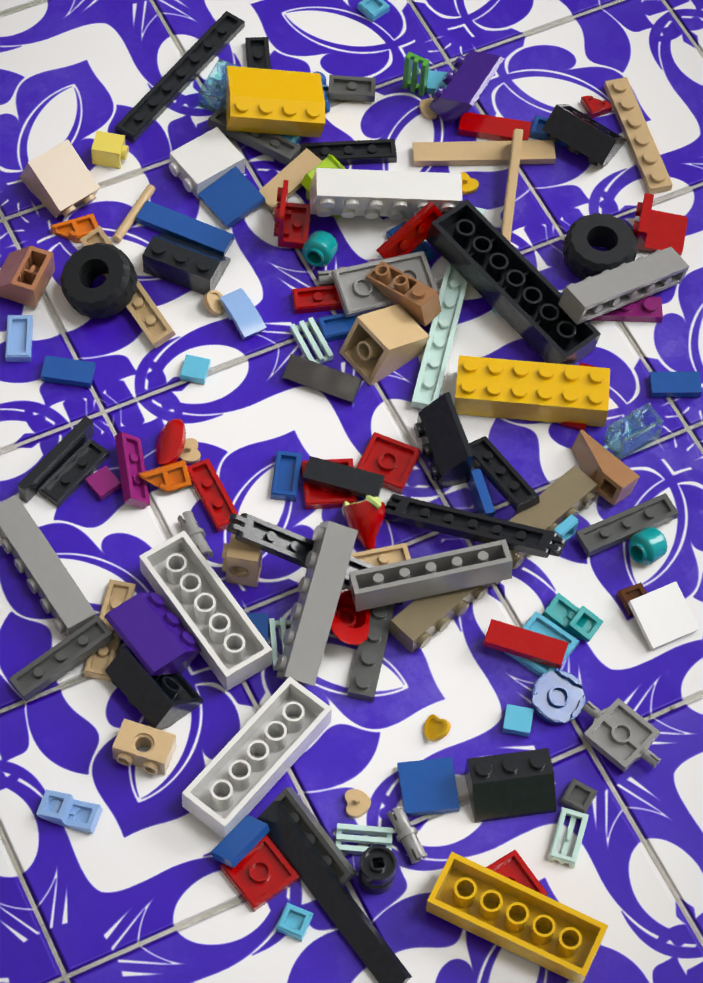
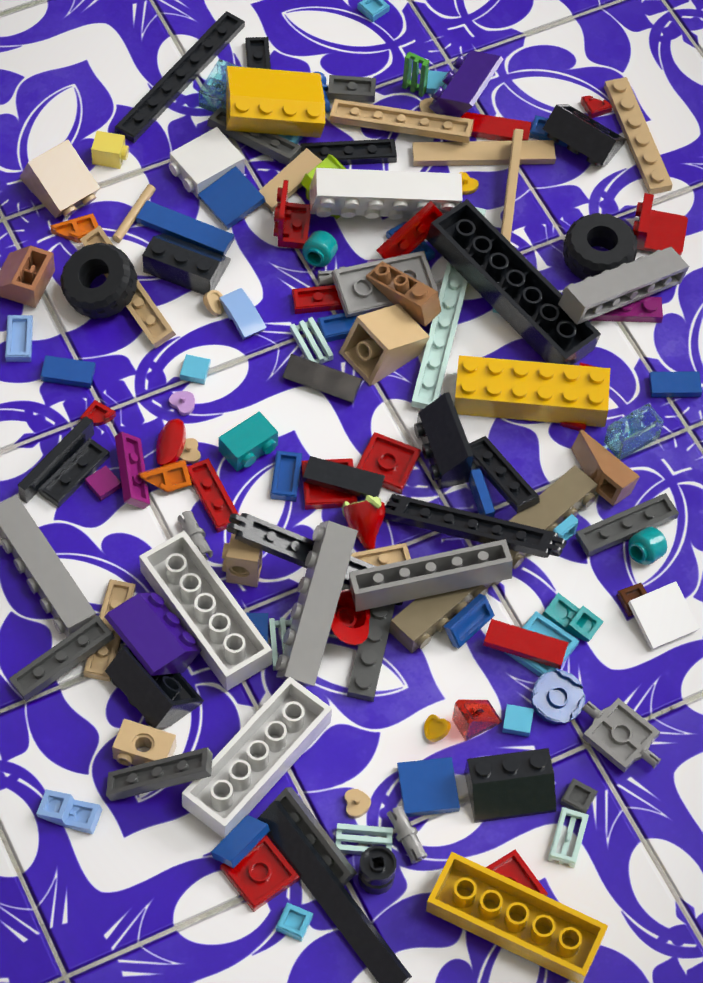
none -> red tile [80,400,116,426]
none -> dark grey plate [106,747,213,801]
none -> lavender piece [169,391,195,416]
none -> teal brick [218,411,278,472]
none -> tan plate [330,99,473,143]
none -> blue tile [443,594,495,649]
none -> clear red slope [452,699,502,741]

